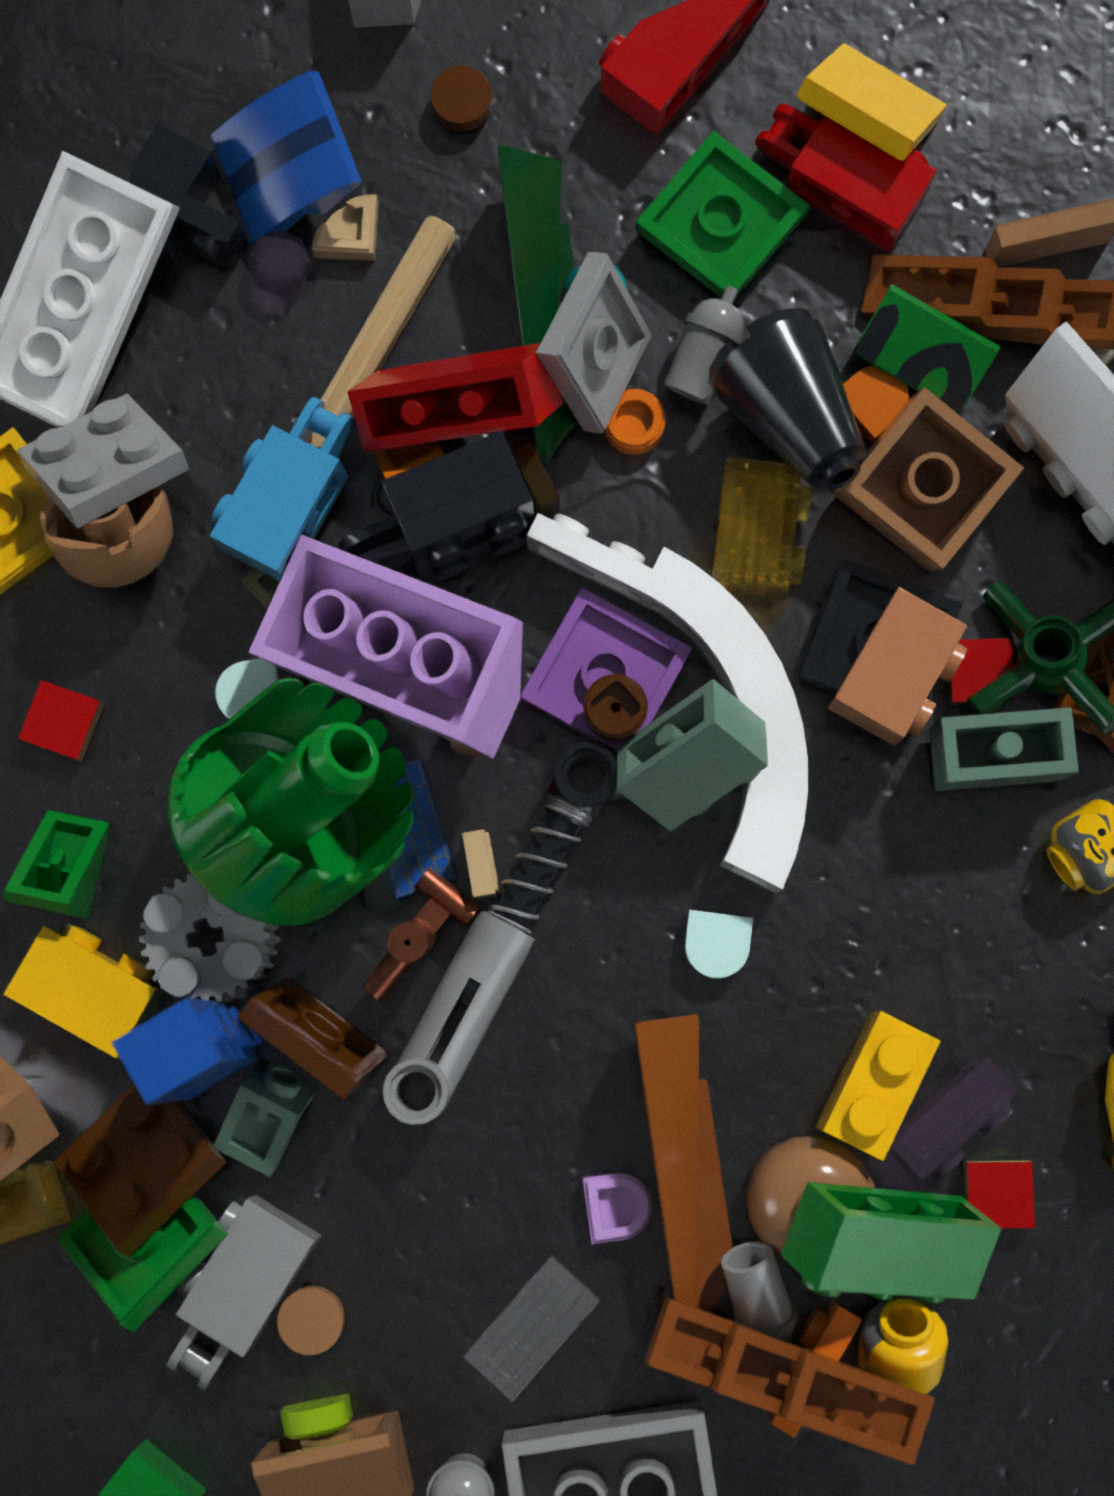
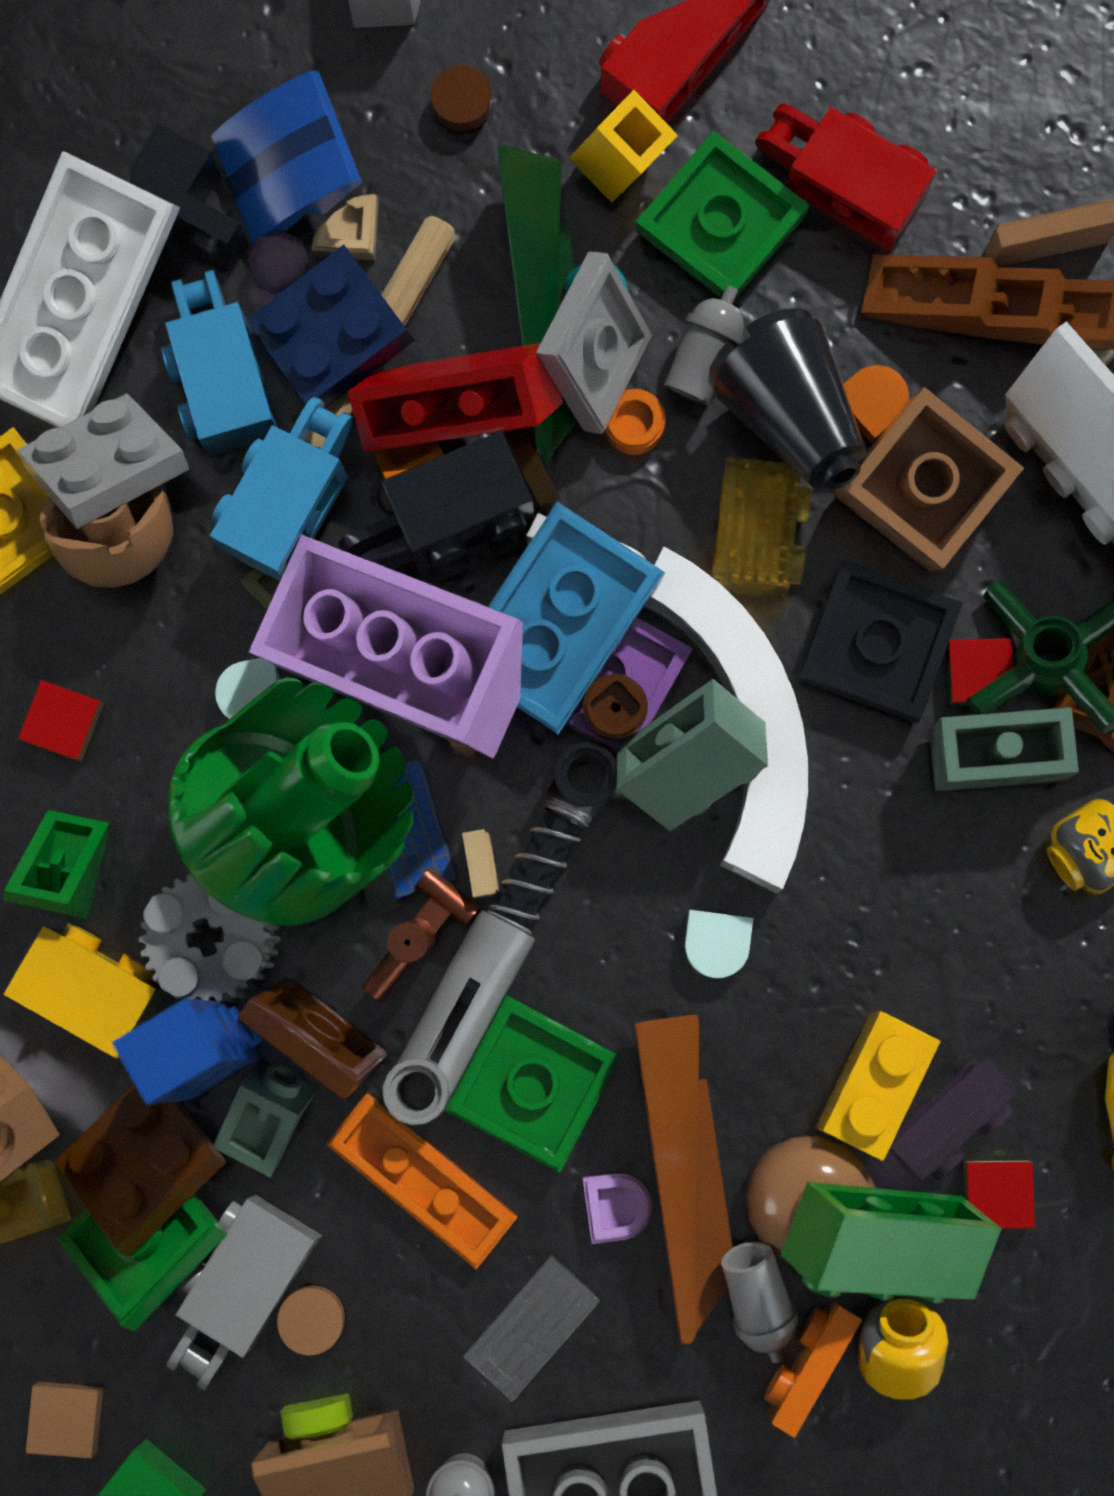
dark orange slope [644,1297,935,1466] -> none
yellow tile [796,43,947,161] -> none
nougat brick [828,587,968,746] -> none
slope [853,284,1000,413] -> none
none -> medium nougat tile [26,1382,103,1458]
none -> dark azure brick [161,270,278,456]
none -> dark blue plate [246,244,415,409]
none -> orange tile [325,1093,518,1269]
none -> green plate [445,995,621,1173]
none -> dark azure tile [488,502,666,734]
none -> yellow brick [569,90,678,203]

